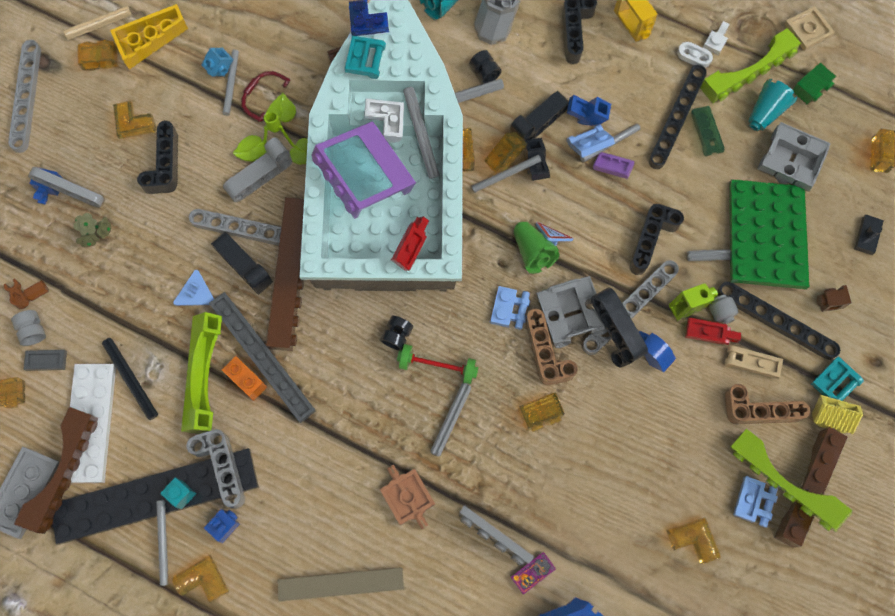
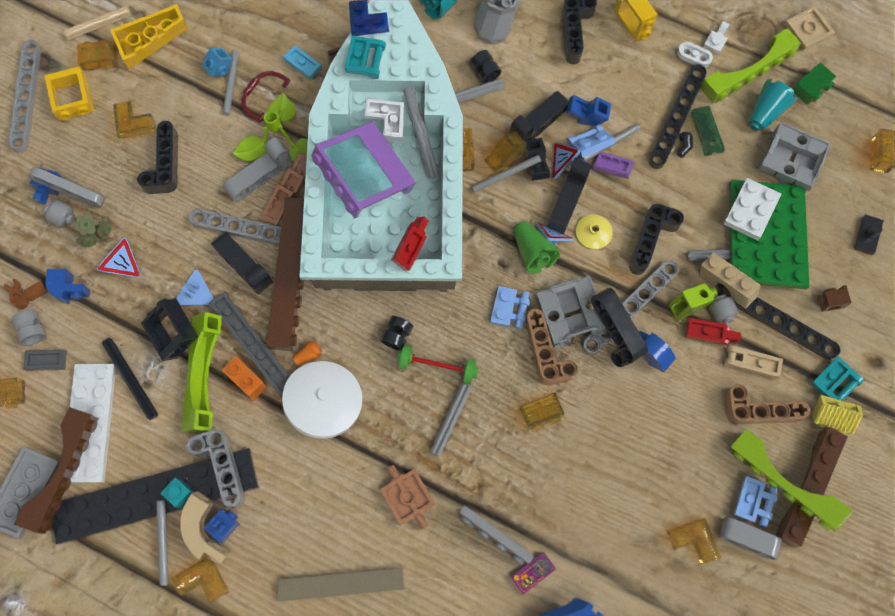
none -> light grey head [43,200,75,228]
none -> yellow window [45,66,94,121]
none -> blue brick [46,269,90,304]
none -> piece [97,238,141,278]
none -> black window [141,299,198,361]
none -> tan arch [180,491,231,563]
none -> nougat slope [261,153,307,225]
none -> white dish [282,361,362,439]
none -> medium azure plate [283,45,322,80]
none -> orange cone [292,340,323,366]
none -> black beam [547,157,592,234]
none -> piece [552,143,580,180]
none -> light yellow dish [575,214,613,250]
none -> black arm [676,131,693,158]
none -> tan arch [700,252,761,309]
none -> light grey beam [718,517,782,560]
none -> white plate [724,178,781,241]

